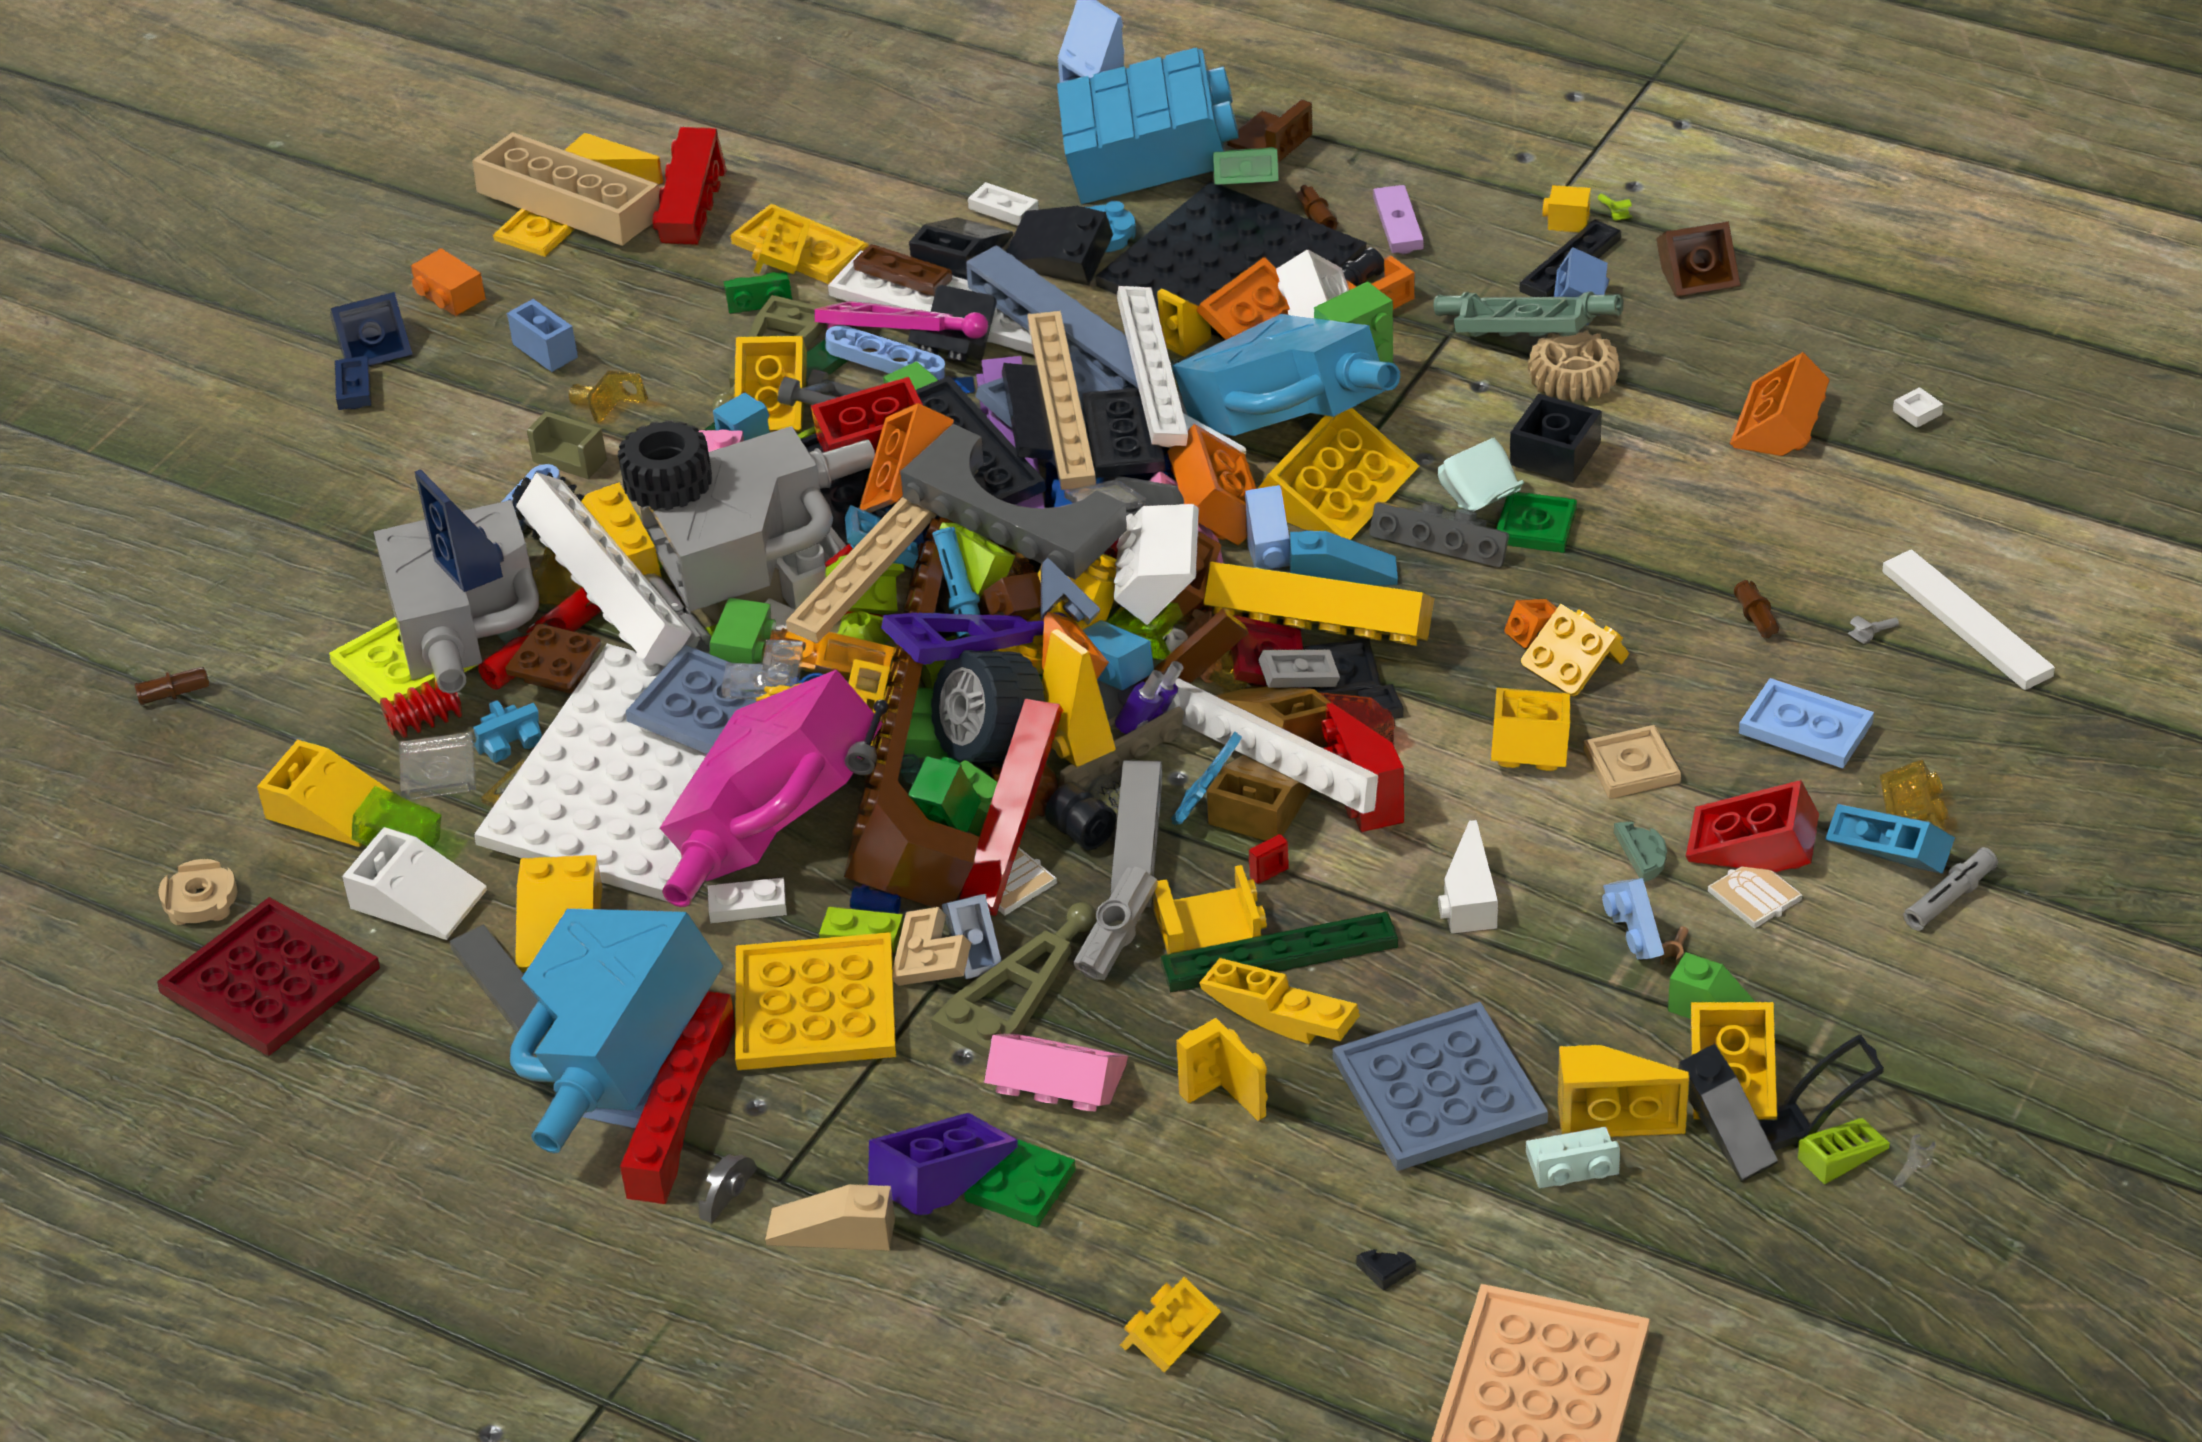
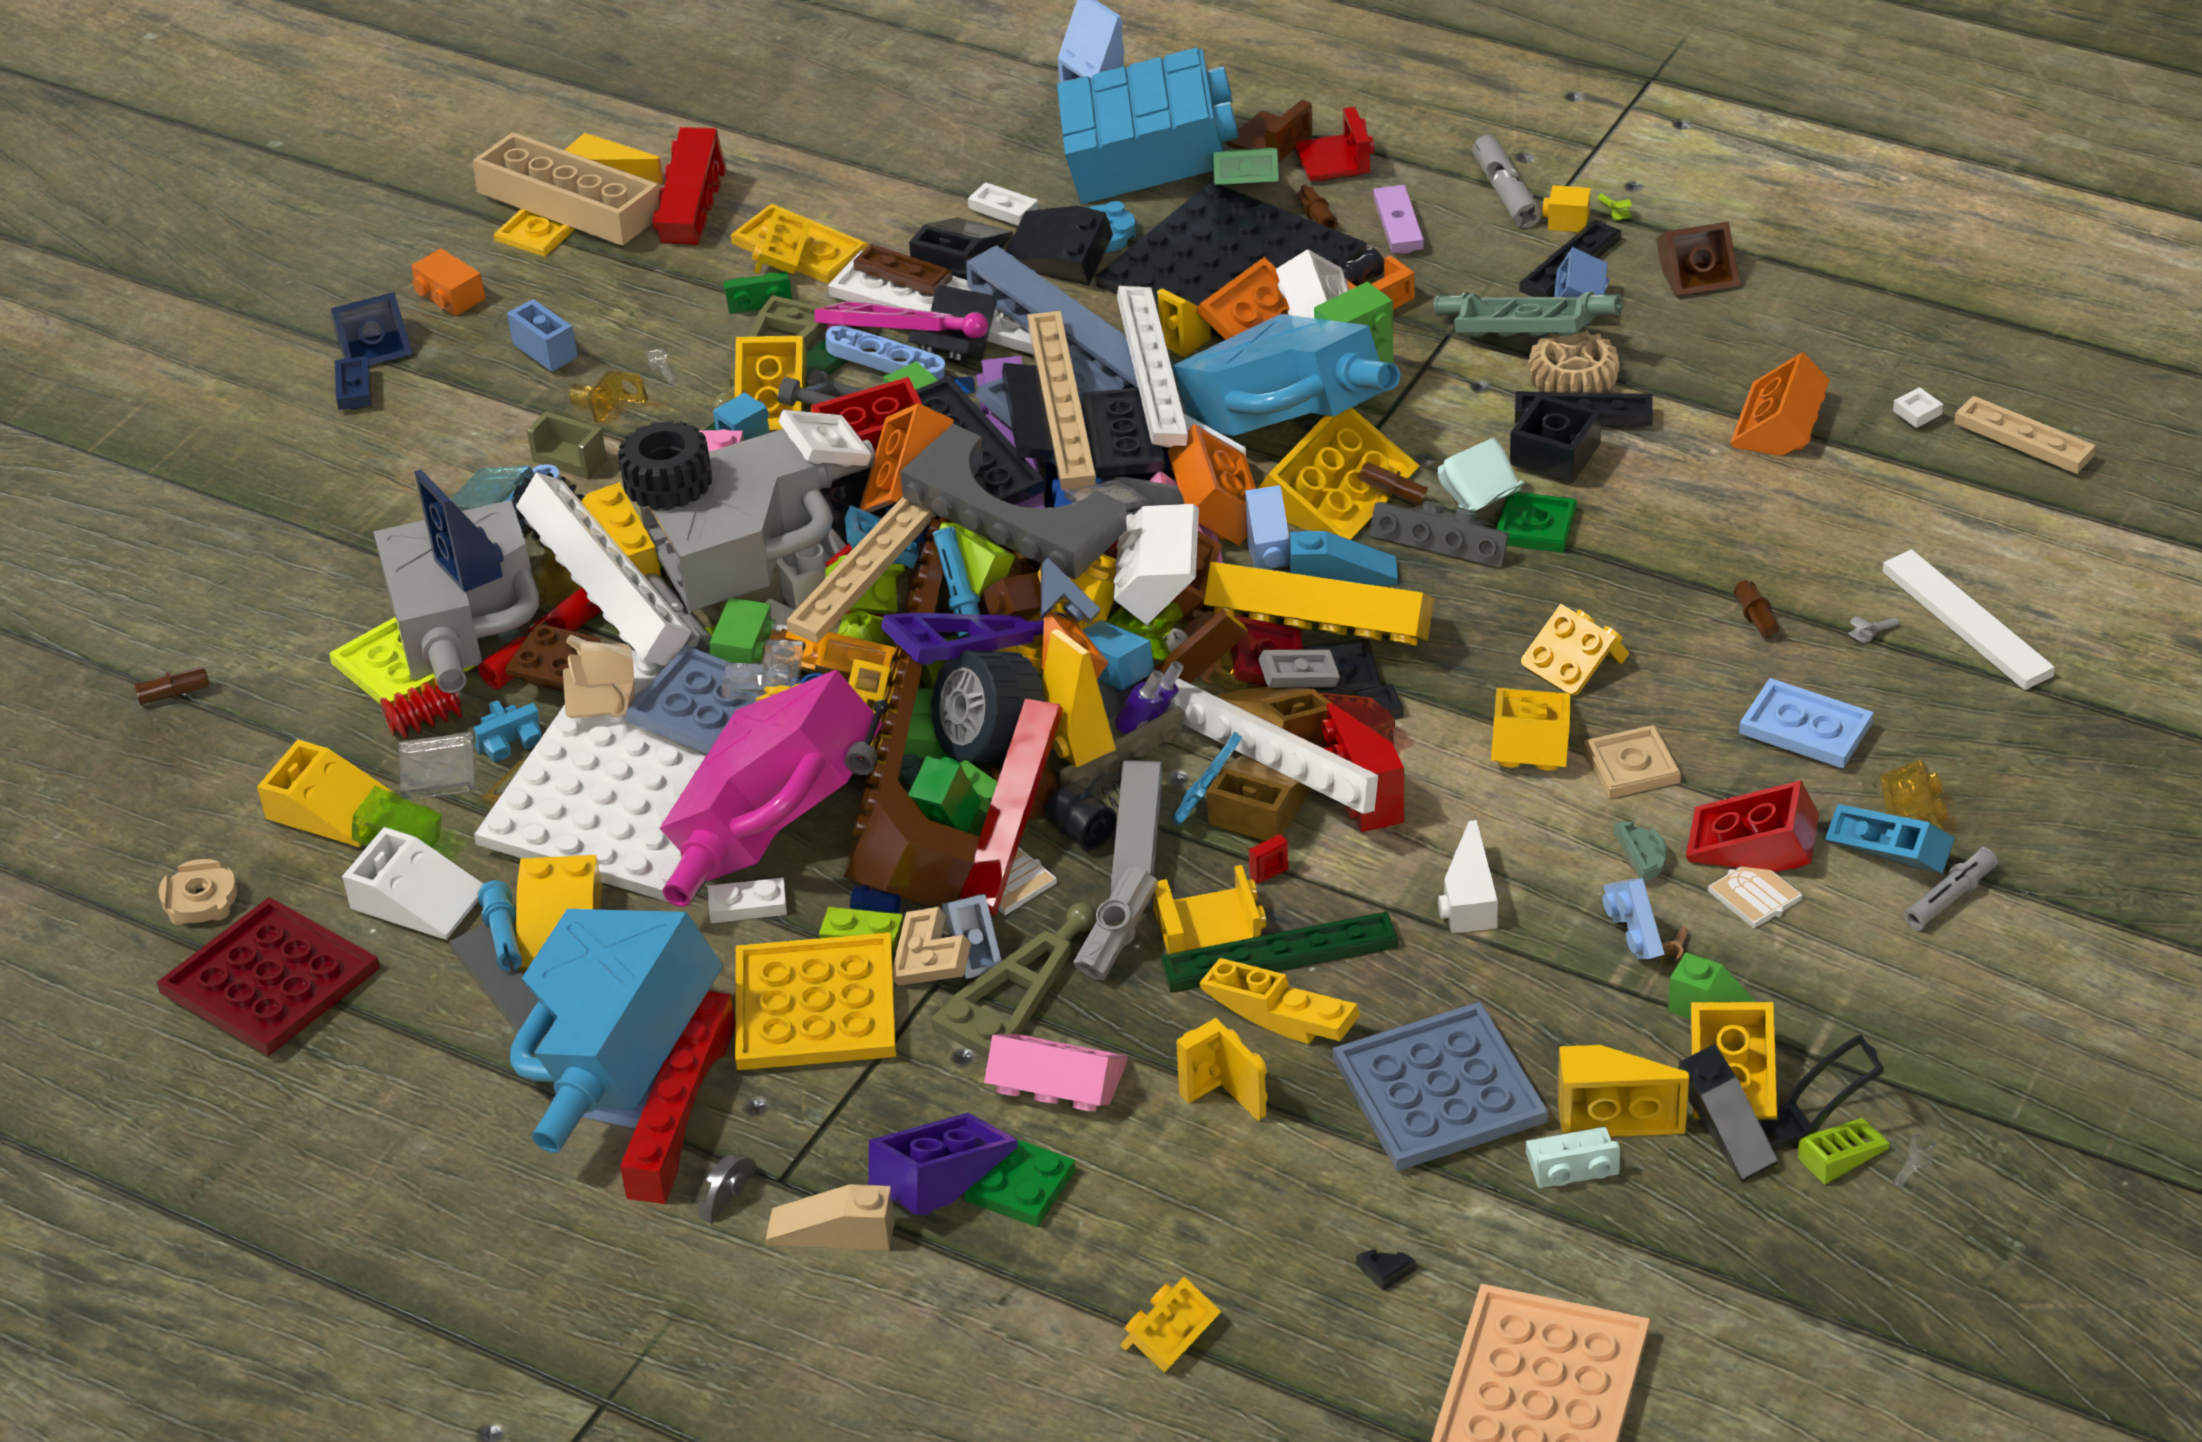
orange bracket [1504,599,1557,648] -> none
none -> clear light blue tile [451,466,534,511]
none -> dark azure pin [477,880,522,972]
none -> tan piece [563,635,635,719]
none -> clear hand [646,349,677,386]
none -> white plate [778,410,872,467]
none -> red bracket [1296,107,1375,181]
none -> reddish brown axle [1358,462,1428,506]
none -> light grey piece [1472,135,1541,228]
none -> black plate [1515,391,1653,427]
none -> tan plate [1954,395,2096,474]

